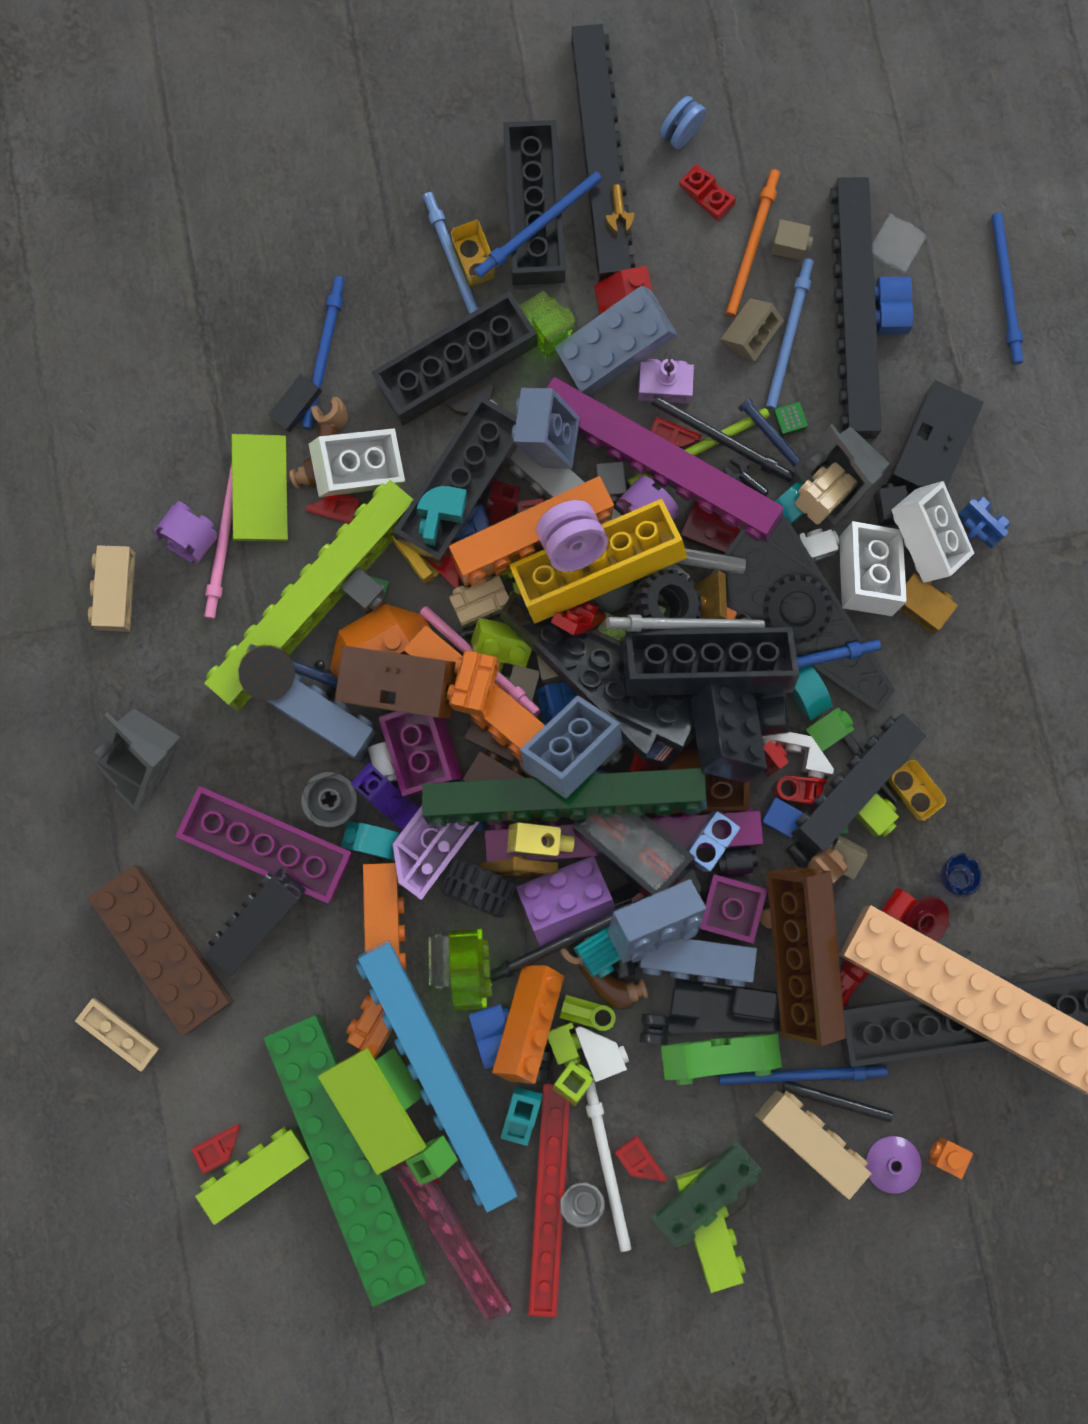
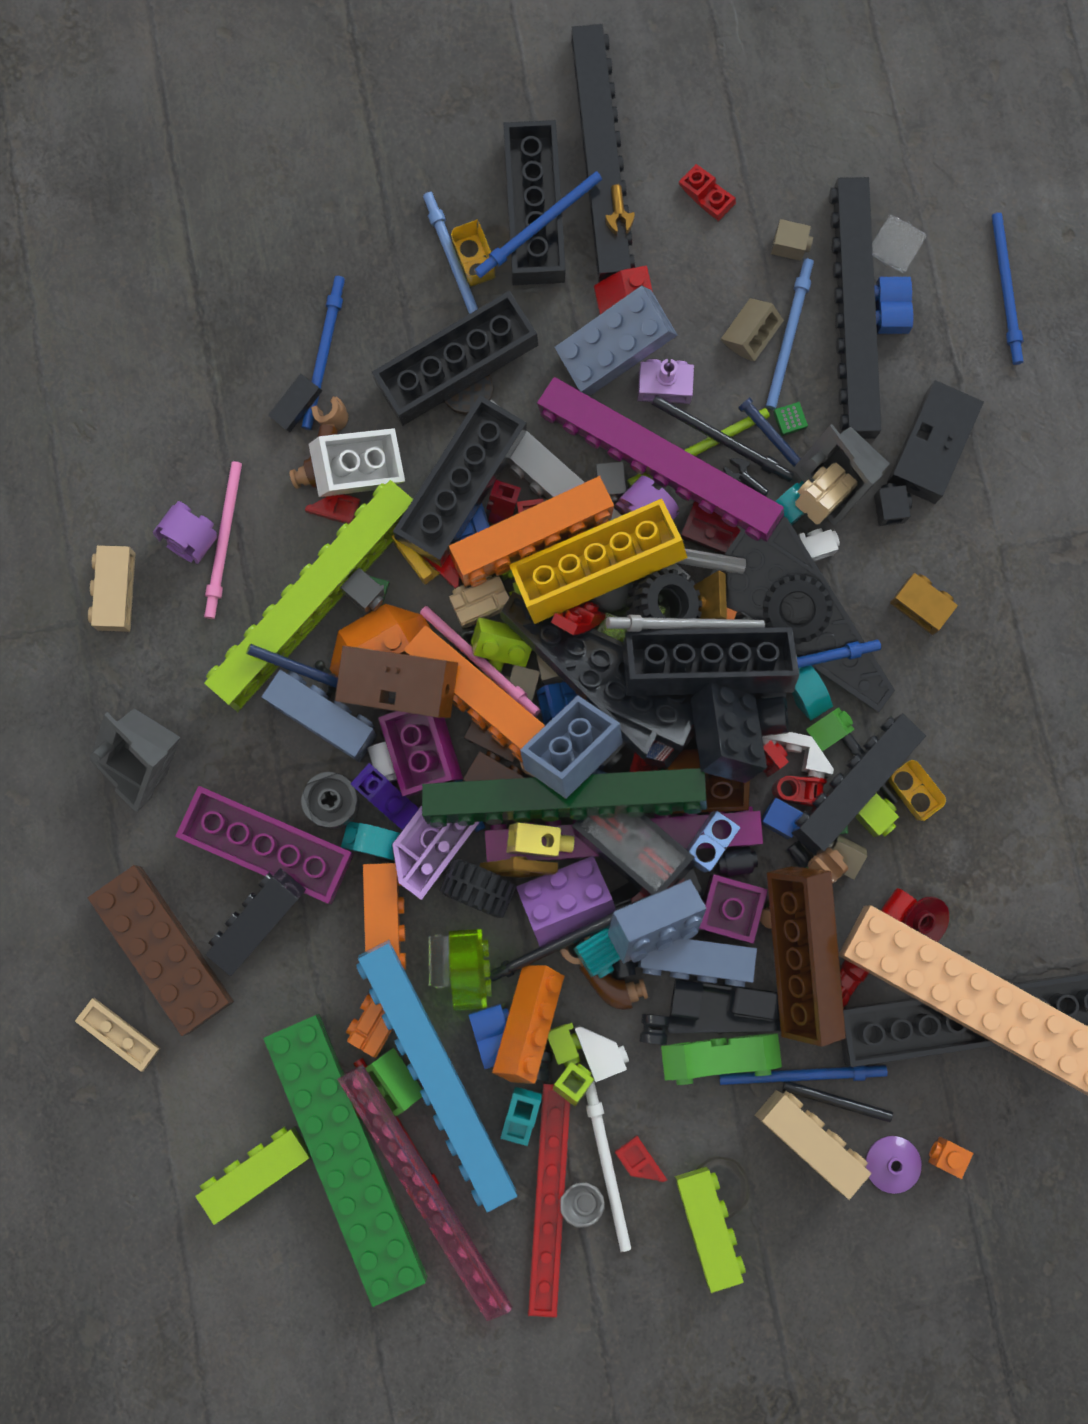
red tile [191,1123,240,1174] -> none
lime tile [231,434,288,542] -> none
tile [238,645,295,701] -> none
lime tile [318,1048,426,1175] -> none
bright green brick [405,1135,458,1185] -> none
teal brick [417,486,467,546] -> none
orange brick [447,650,500,717] -> none
sand blue brick [512,388,580,469] -> none
clear neon green brick [520,291,575,359] -> none
lavender wheel [536,500,608,572] -> none
lime piece [560,994,616,1031] -> none
red tile [651,417,702,448] -> none
clear green brick [651,1141,763,1249] -> none
medium blue head [660,96,706,149] -> none
orange bar [726,169,781,317] -> none
white brick [839,521,906,616] -> none
white brick [891,481,974,583] -> none
clear blue hair [940,853,983,897] -> none
blue hips [958,497,1010,548] -> none

